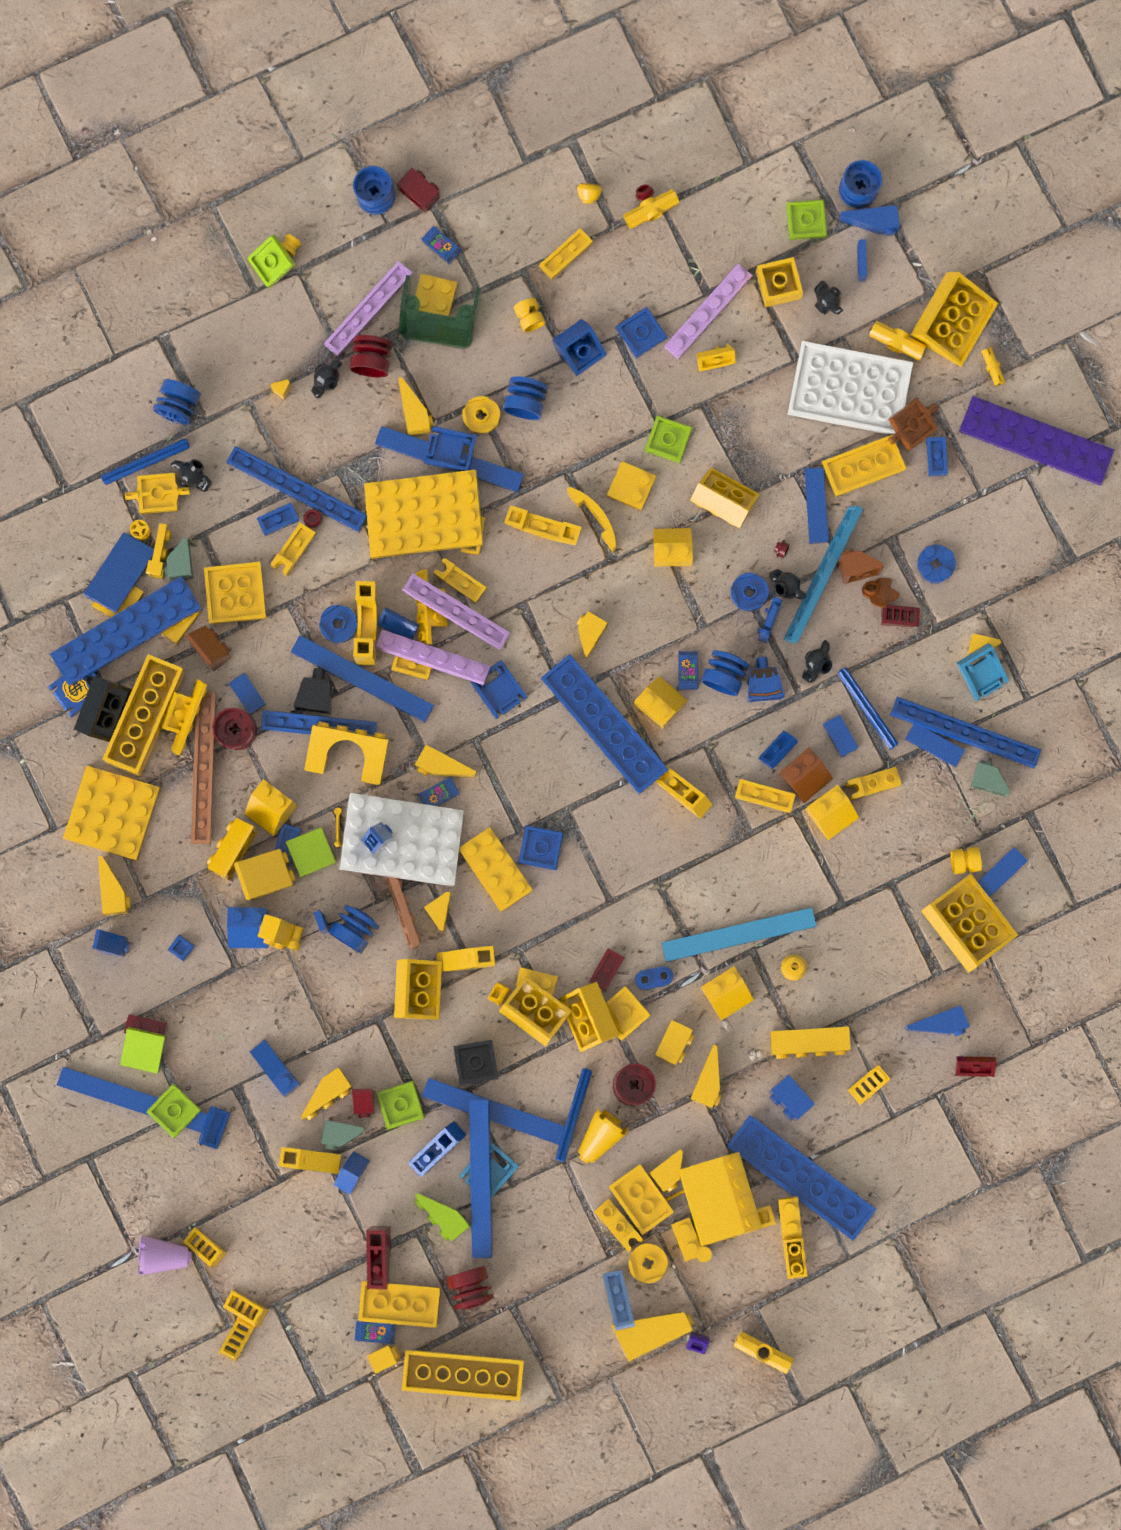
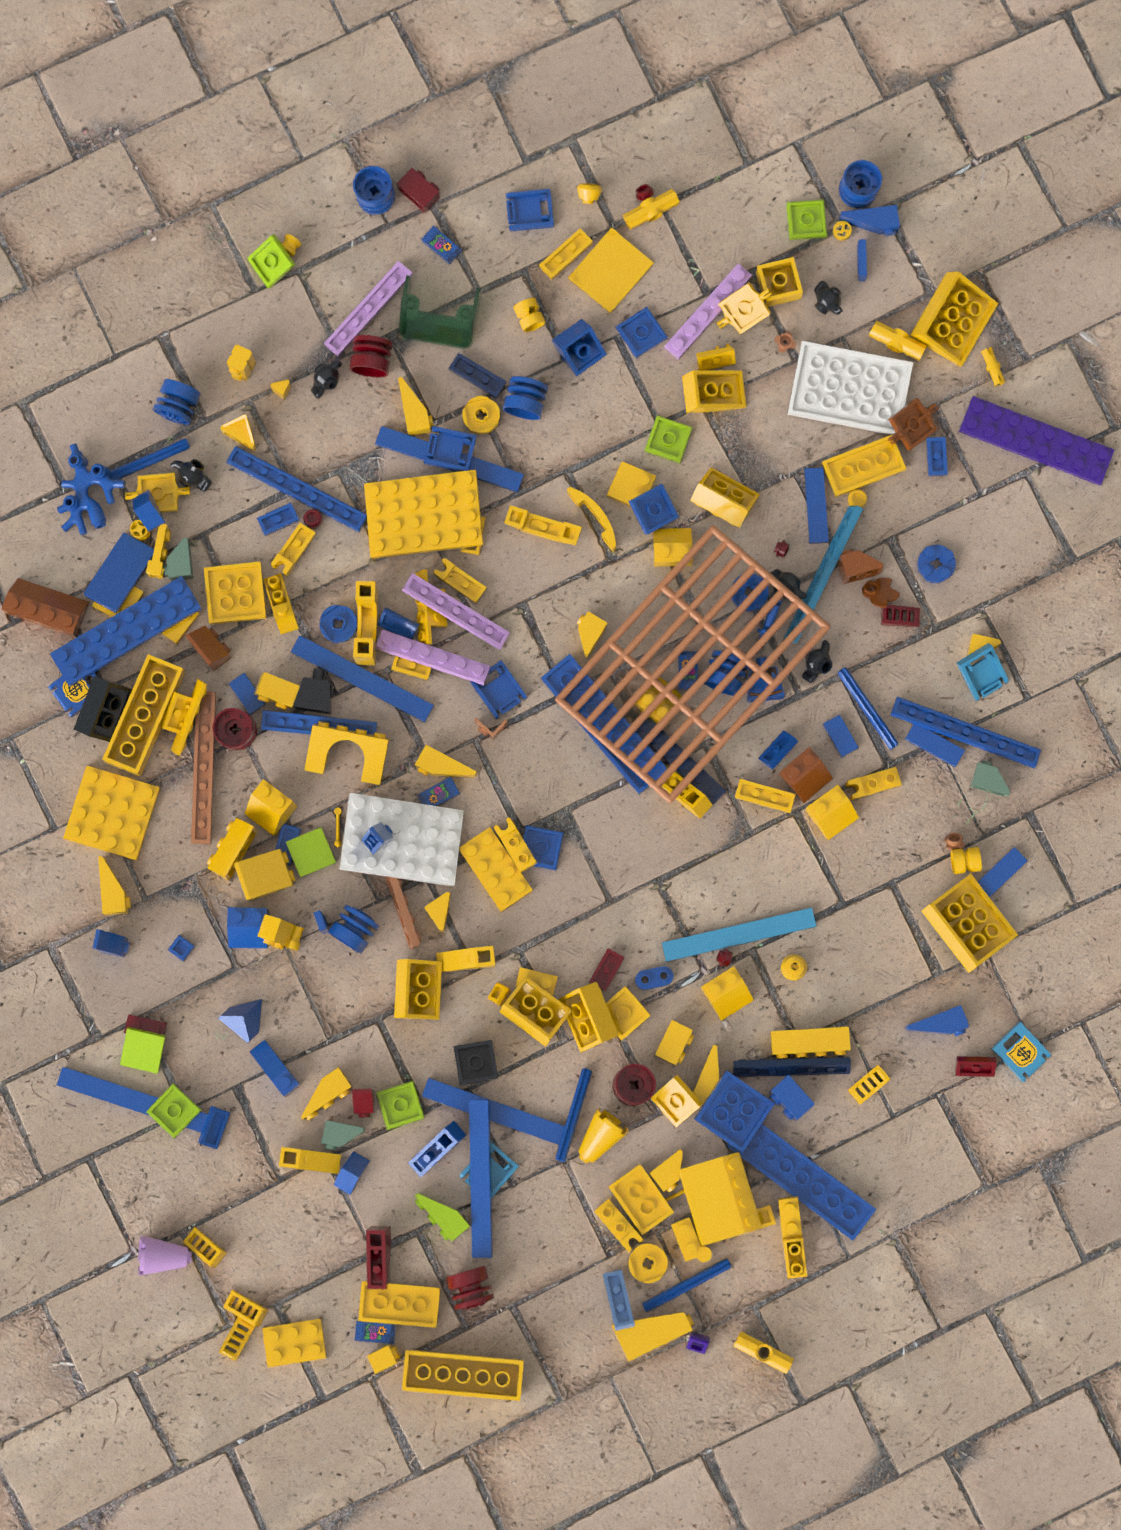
yellow plate [412,274,457,319] -> none
none -> dark orange slope [1,578,90,638]
none -> blue plant [57,443,126,535]
none -> blue slope [132,490,165,532]
none -> blue slope [218,999,262,1043]
none -> yellow slope [220,414,256,452]
none -> yellow brick [226,345,256,381]
none -> yellow brick [254,672,300,710]
none -> yellow plate [262,1318,327,1367]
none -> yellow slope [263,573,299,635]
none -> dark blue plate [449,353,507,399]
none -> nougat bracket [474,718,508,740]
none -> yellow plate [494,817,537,873]
none -> blue container [506,189,554,231]
none -> nougat bar [555,526,831,803]
none -> yellow piece [568,228,654,314]
none -> blue plate [629,483,679,535]
none -> dark blue plate [636,717,726,805]
none -> blue axle [642,1259,731,1312]
none -> yellow plate [651,1075,703,1127]
none -> yellow slope [682,370,746,413]
none -> blue plate [694,1070,775,1153]
none -> dark red plate [716,948,732,967]
none -> yellow plate [717,282,772,334]
none -> dark blue plate [733,1056,851,1077]
none -> nougat plate [774,331,796,353]
none -> yellow tile [833,221,852,241]
none -> yellow tile [848,489,867,508]
none -> nougat plate [944,833,965,850]
none -> dark azure container [991,1022,1052,1083]

